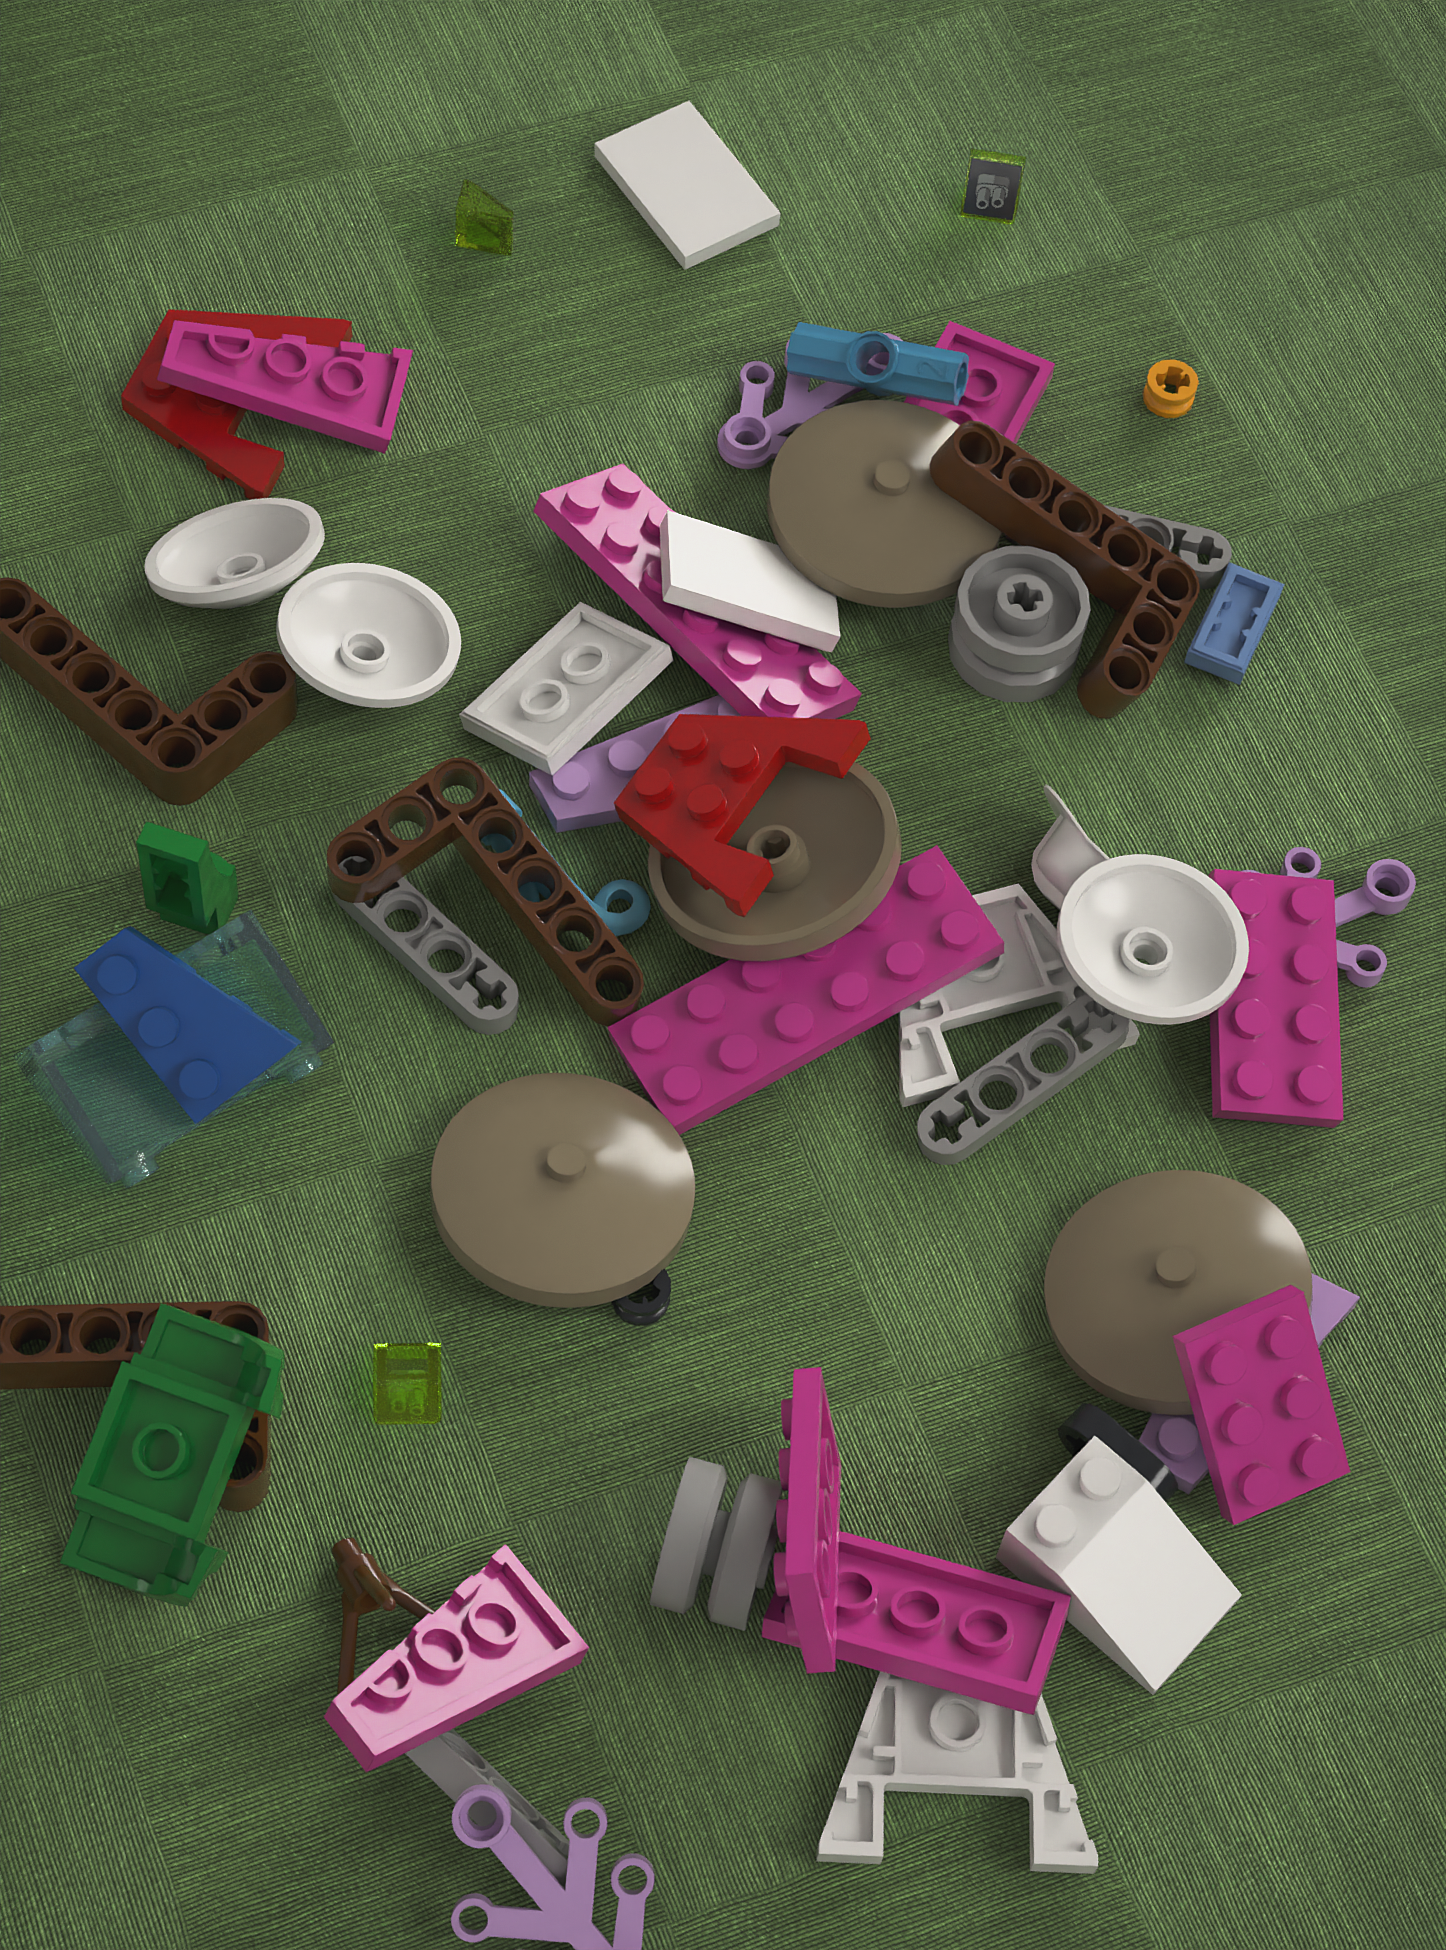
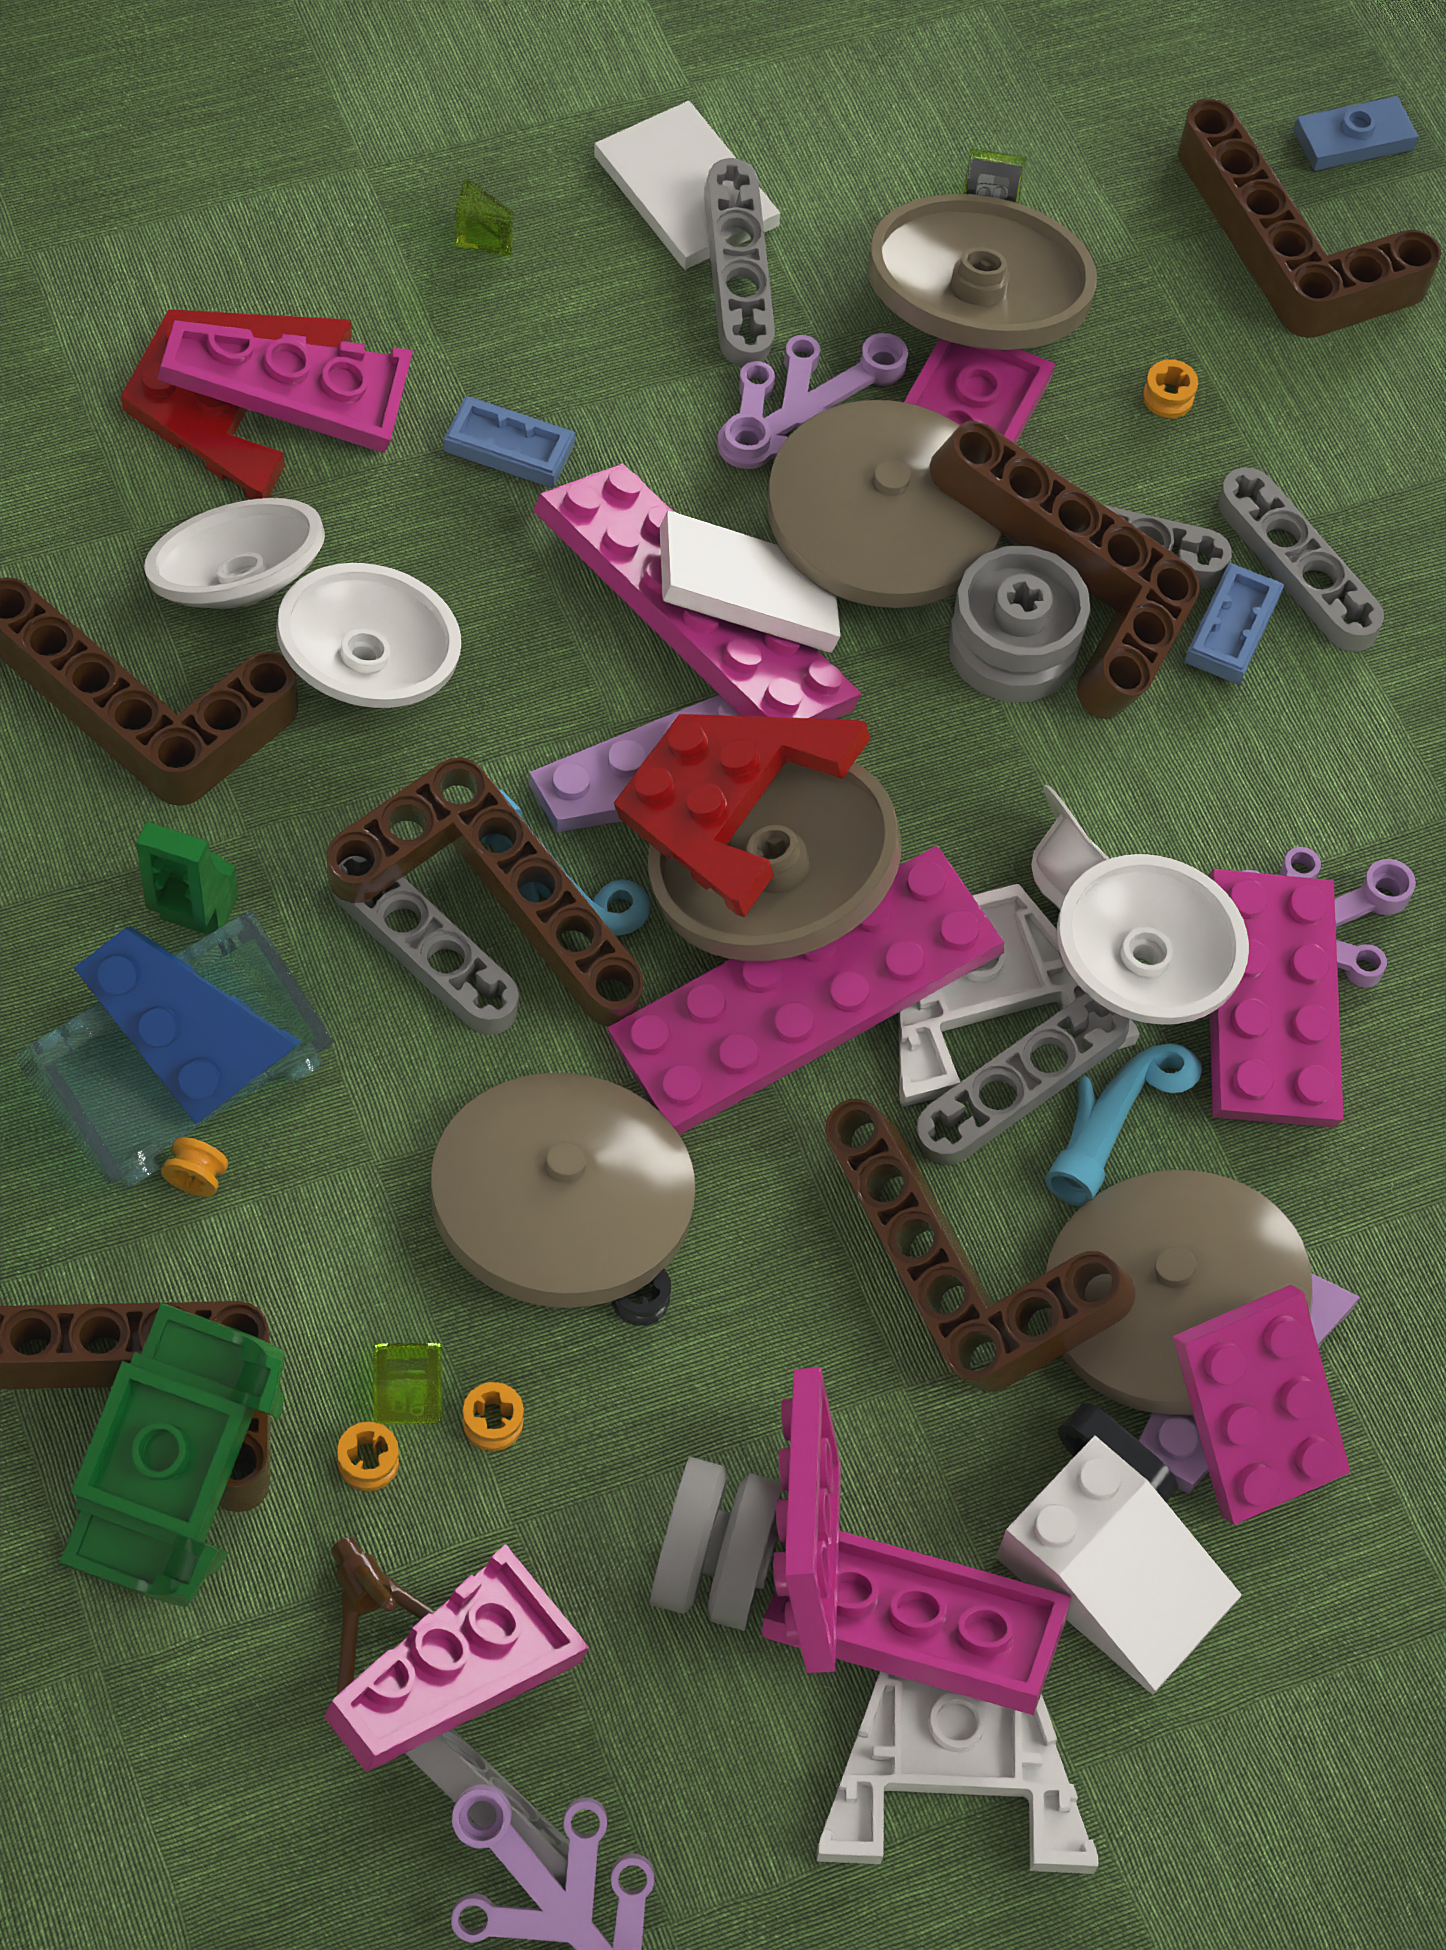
white tile [459,602,673,776] -> none
dark azure piece [787,322,969,406] -> none
none -> light orange bush [161,1137,229,1197]
none -> light orange bush [337,1421,399,1492]
none -> medium blue plate [444,396,575,489]
none -> light orange bush [462,1382,524,1451]
none -> light grey beam [704,158,775,367]
none -> reddish brown beam [825,1099,1135,1392]
none -> dark tan dish [867,194,1097,350]
none -> medium azure plant [1045,1043,1202,1207]
none -> reddish brown beam [1178,99,1441,338]
none -> light grey beam [1218,467,1384,652]
none -> medium blue plate [1293,96,1419,171]

